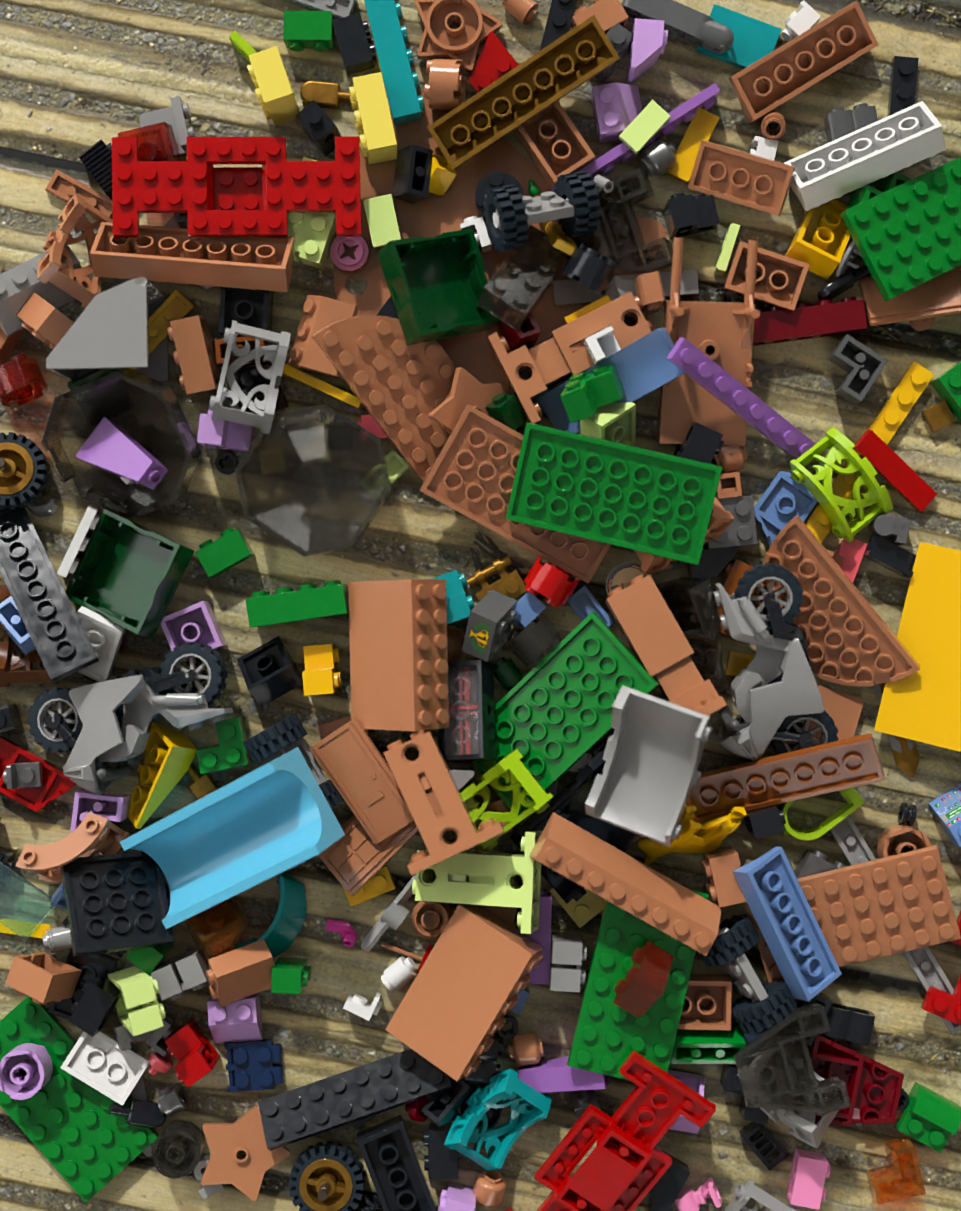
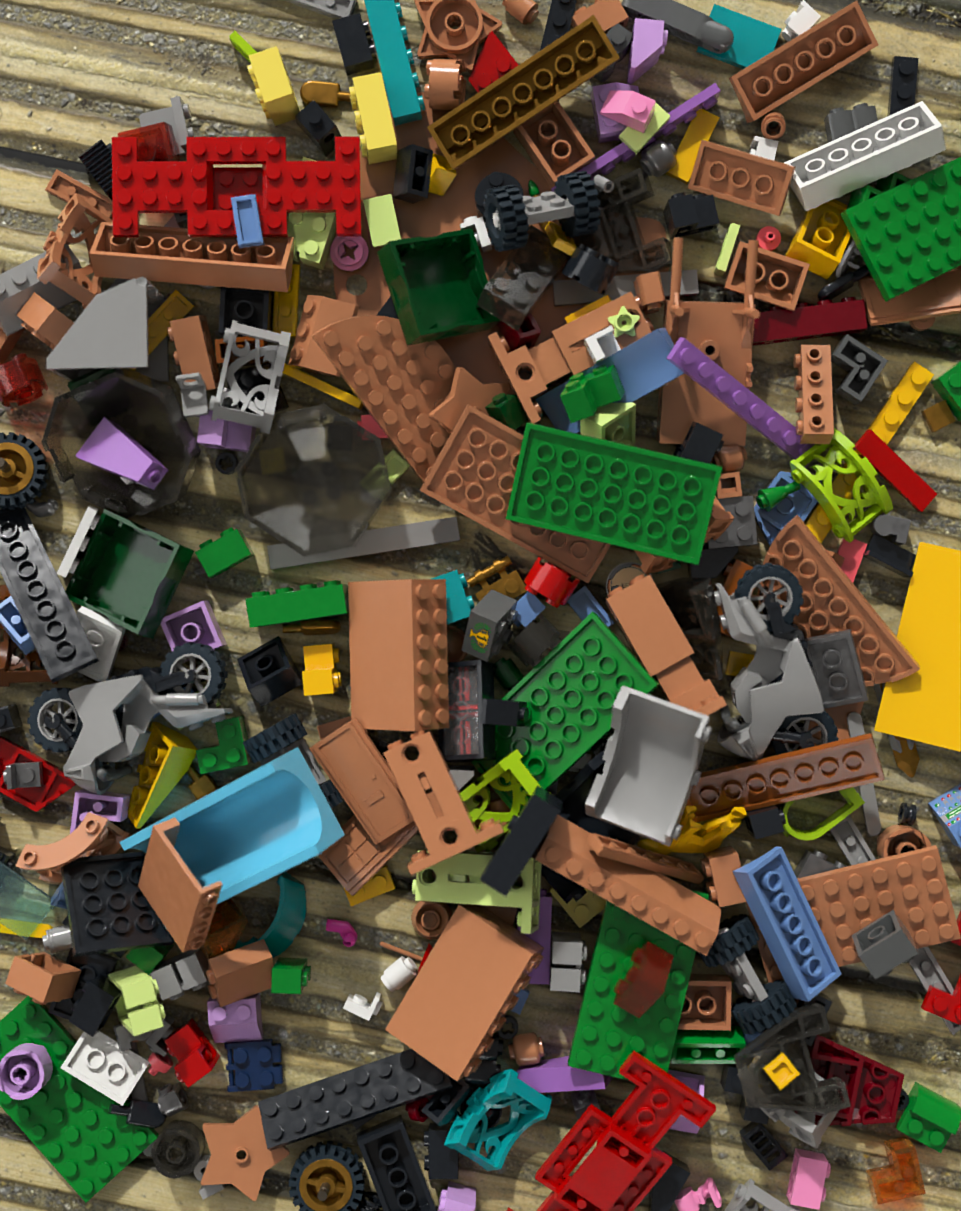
green brick [283,11,334,52] -> none
light grey piece [361,875,416,951] -> none
nougat head [473,1170,507,1208] -> none
black brick [819,1002,875,1047] -> none
none -> nougat panel [138,818,223,953]
none -> light grey bracket [175,373,209,418]
none -> medium blue tile [231,194,264,249]
none -> light grey tile [267,517,460,570]
none -> yellow tile [273,264,300,338]
none -> pearl gold piece [283,619,341,635]
none -> black slope [480,698,529,727]
none -> black brick [480,785,563,897]
none -> nougat tile [586,833,704,885]
none -> bright pink slope [600,90,656,133]
none -> yellowish green plate [608,306,640,337]
none -> coral tile [756,226,781,252]
none -> green cone [756,481,801,512]
none -> yellow tile [763,1053,800,1090]
none -> nougat brick [794,345,834,444]
none -> flat silver plate [805,629,869,709]
none -> light grey piece [847,712,881,836]
none -> dark grey brick [852,910,918,979]

